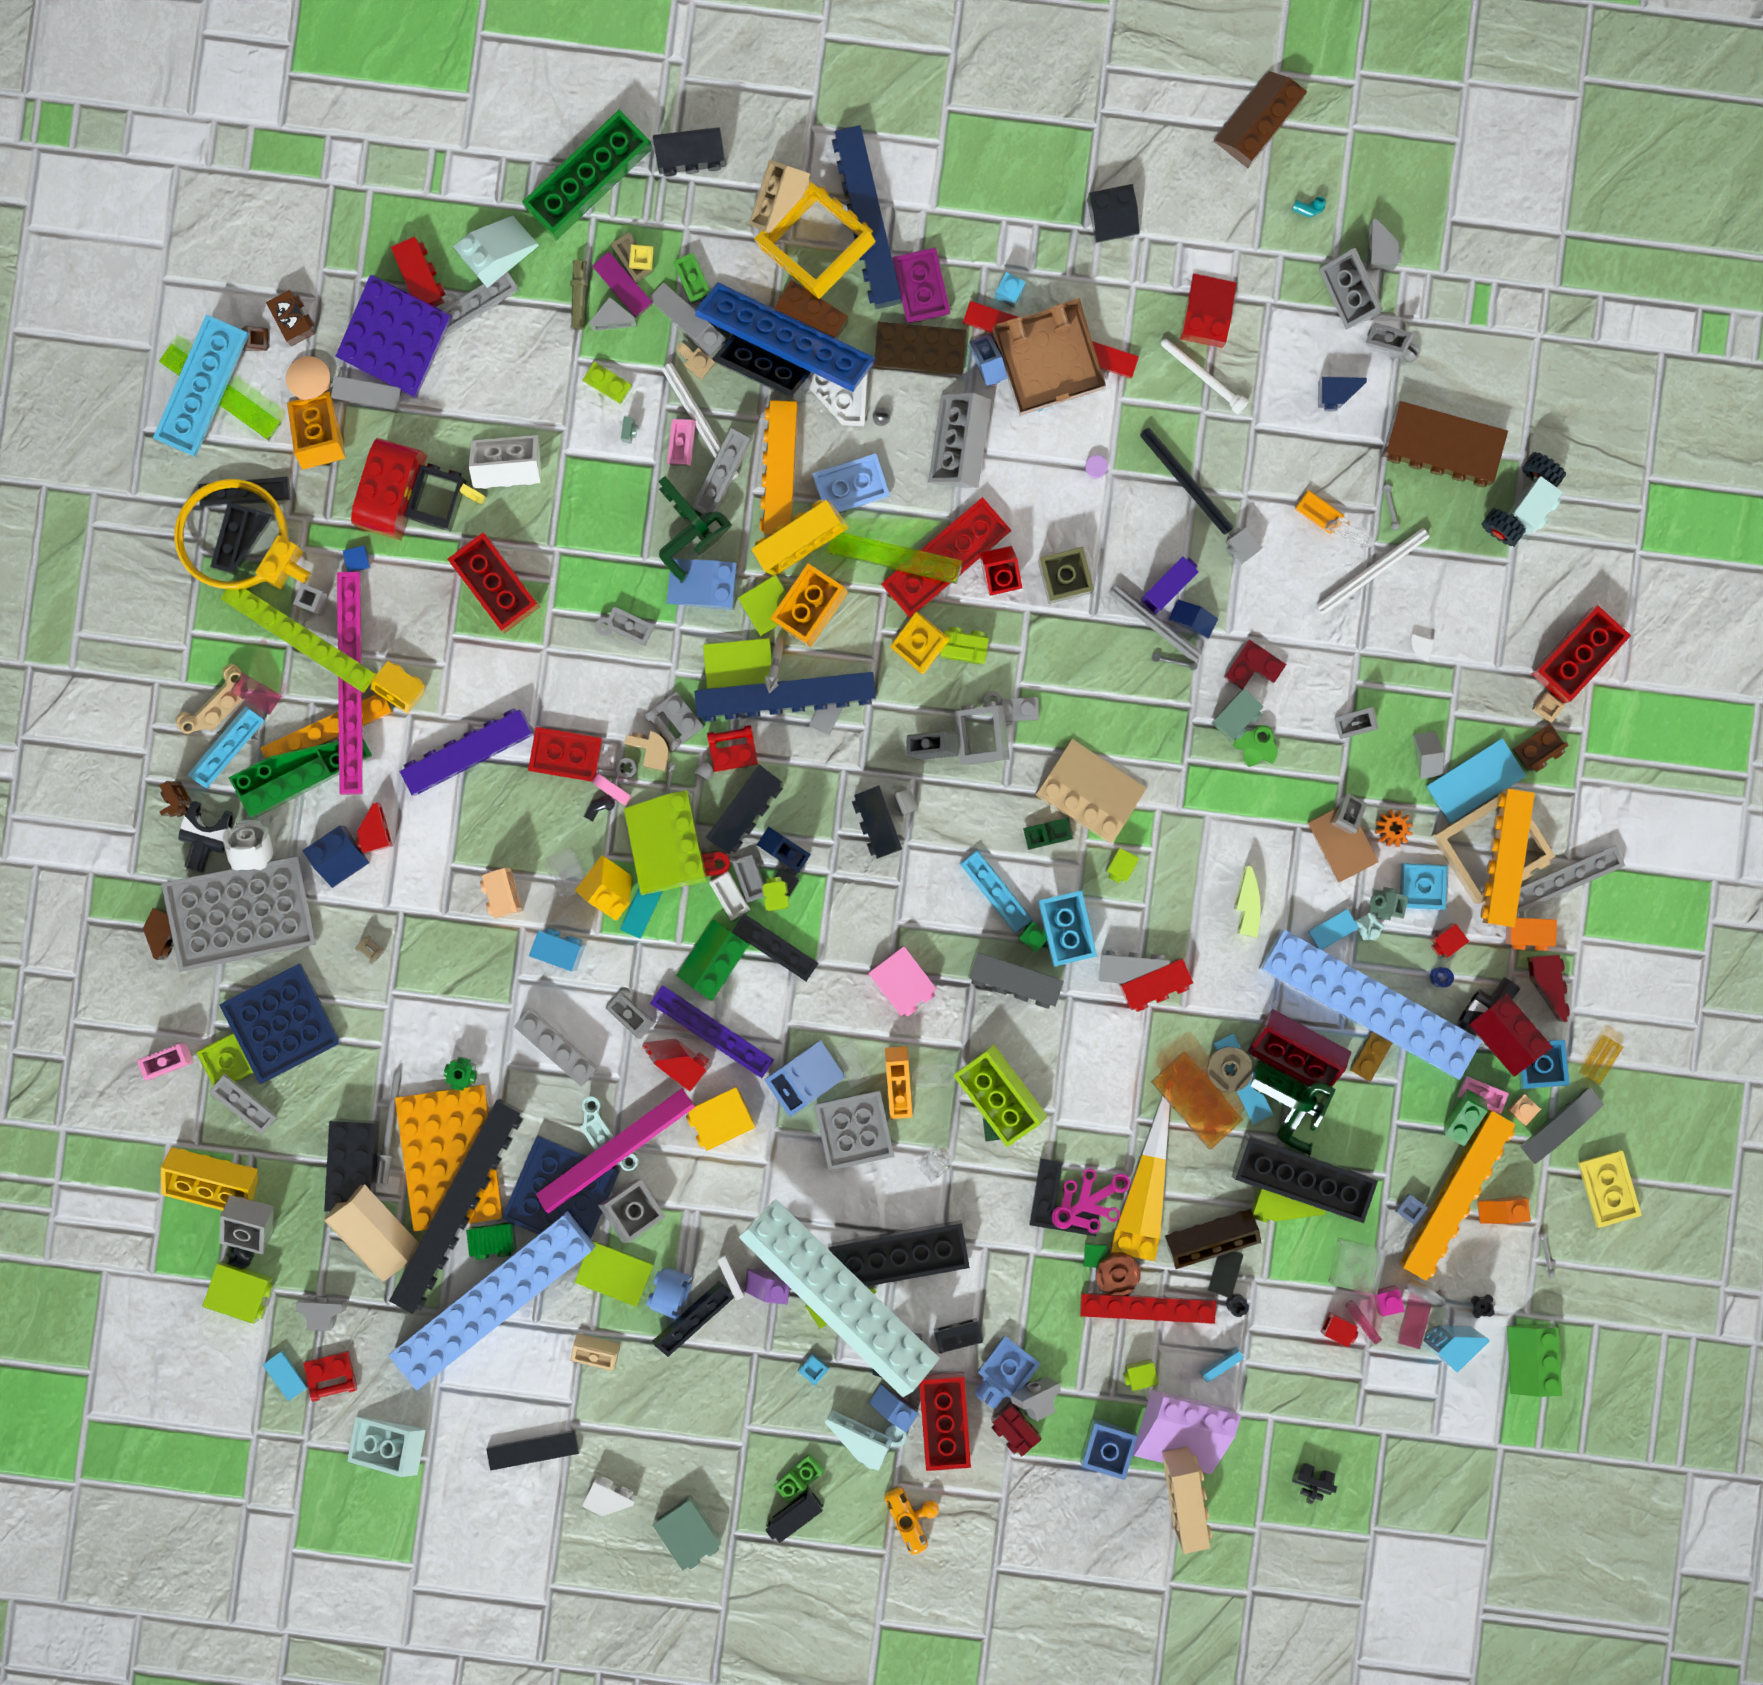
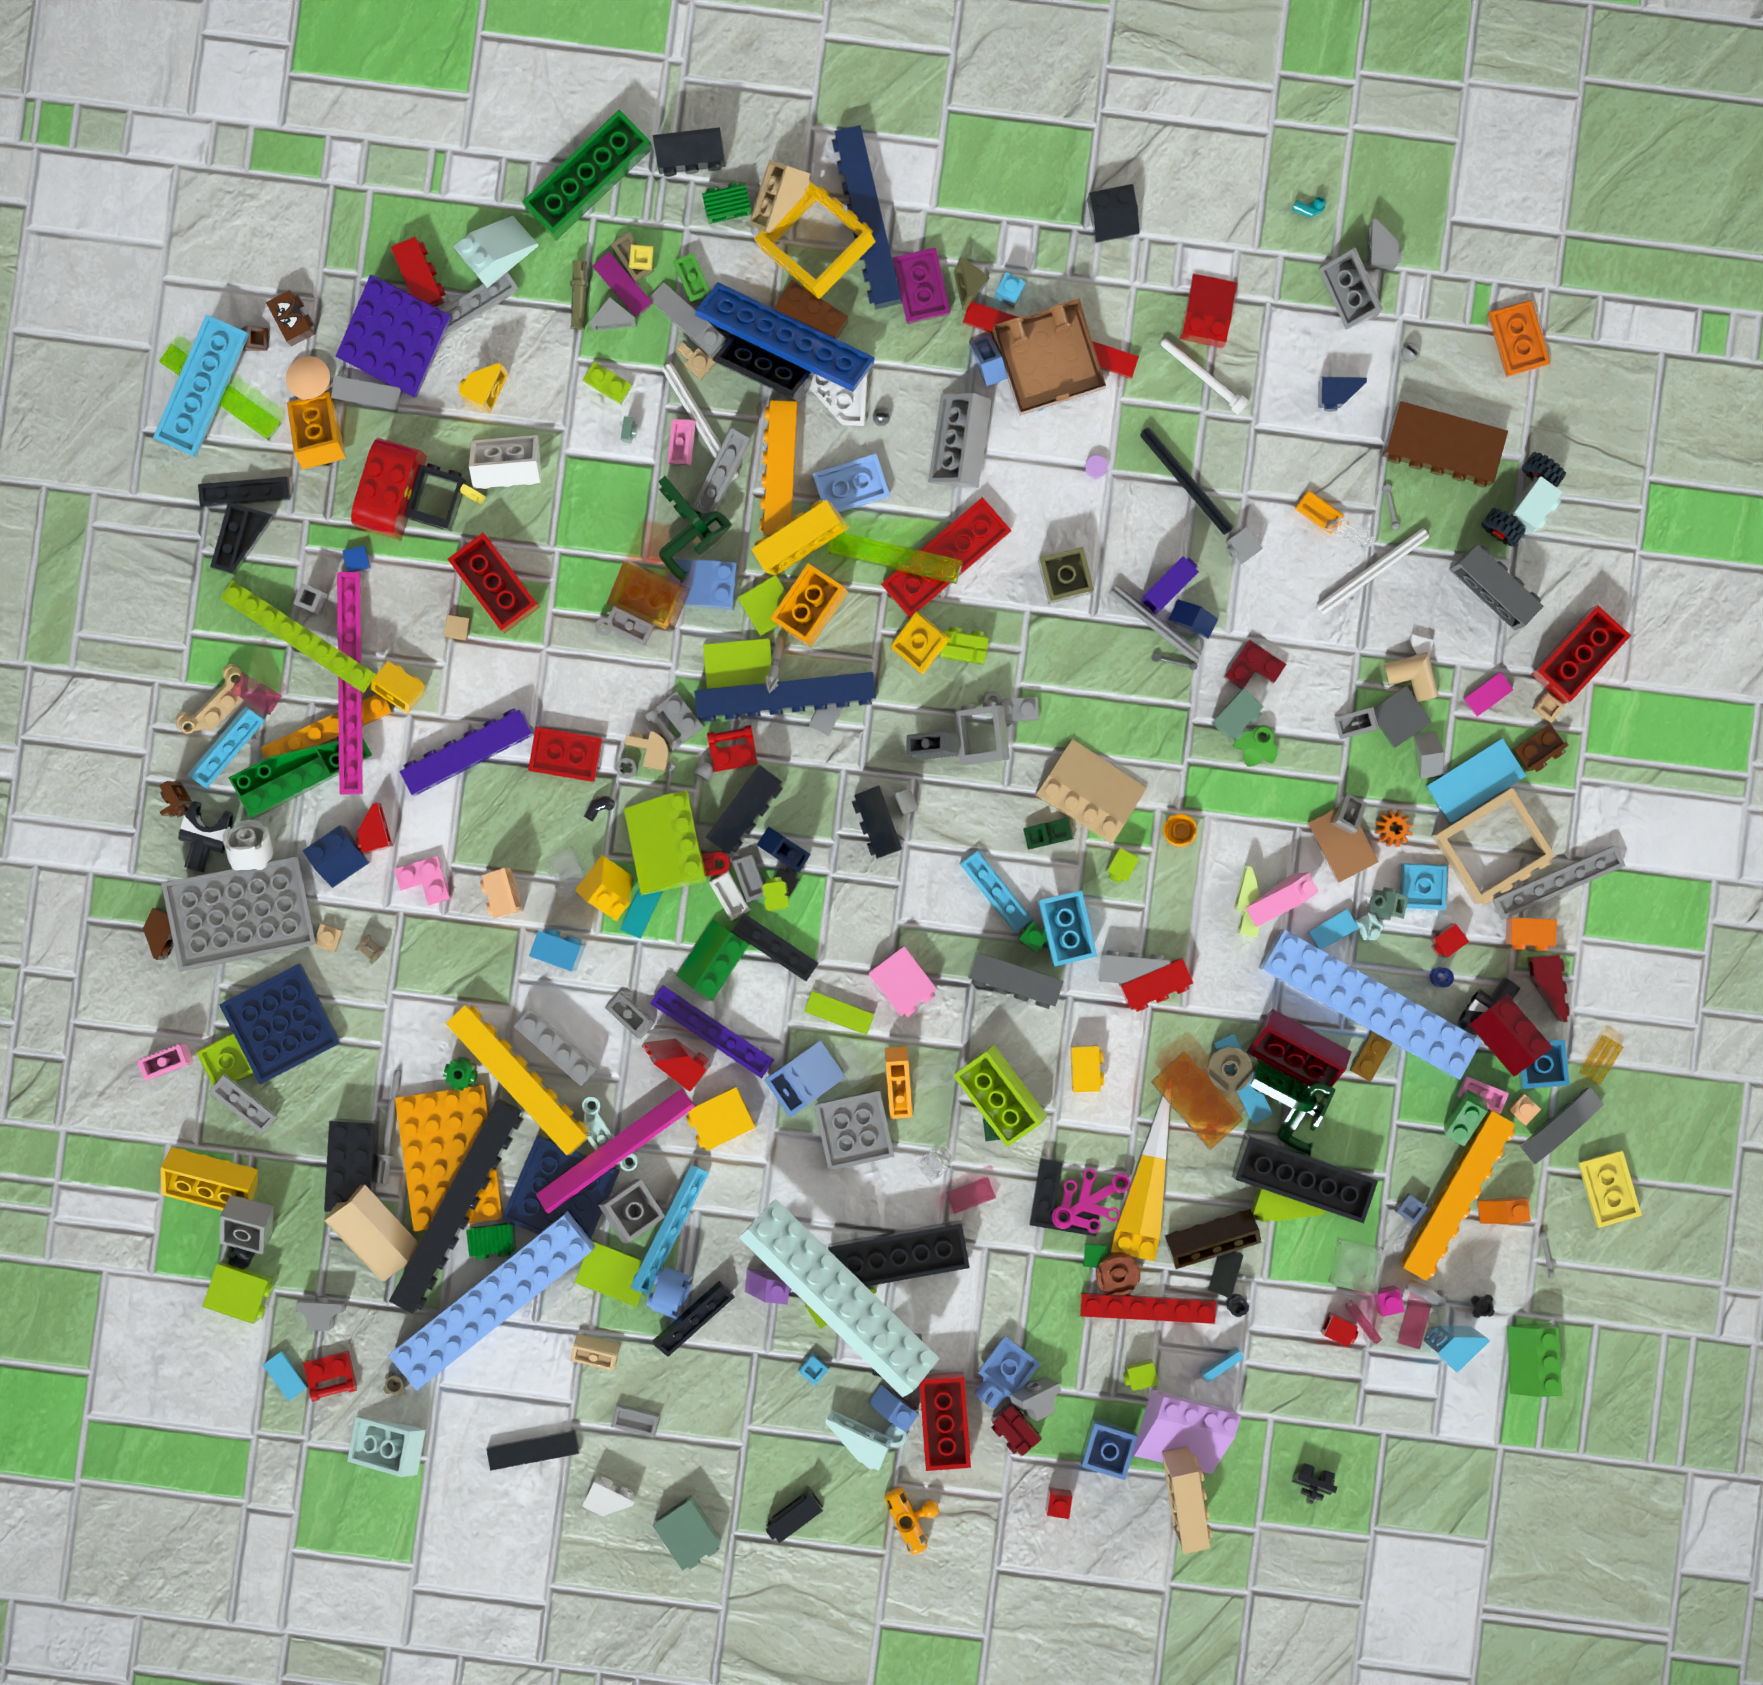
yellow brick [174,479,311,590] -> none
bright pink beam [592,773,632,806] -> none
white tile [717,1253,745,1300] -> none
bright green slope [774,1453,824,1503] -> none
dark brown plate [874,322,966,376] -> none
black hinge [934,1318,983,1354] -> none
red head [979,546,1023,596] -> none
reddish brown slope [1213,71,1308,168] -> none
light grey slope [1365,323,1414,359] -> none
light orange brick [1480,789,1535,927] -> none
none -> tan plate [315,924,344,952]
none -> dark tan plate [383,1371,407,1396]
none -> bright pink plate [394,856,451,905]
none -> tan tile [443,615,470,641]
none -> yellow brick [445,1005,590,1155]
none -> yellow slope [458,363,509,414]
none -> clear orange brick [607,561,691,630]
none -> light grey tile [611,1404,660,1438]
none -> medium azure plate [630,1164,709,1295]
none -> green brick [702,182,752,224]
none -> lime tile [804,991,875,1035]
none -> clear pink tile [946,1176,996,1214]
none -> olive slope [954,258,990,309]
none -> red brick [1045,1487,1073,1519]
none -> yellow brick [1070,1045,1104,1093]
none -> light orange hair [1163,813,1198,847]
none -> bright pink slope [1245,872,1319,927]
none -> dark grey tile [1374,686,1432,748]
none -> tan brick [1383,652,1439,702]
none -> dark grey brick [1449,544,1544,630]
none -> dark pink tile [1463,672,1514,717]
none -> orange tile [1487,300,1551,377]

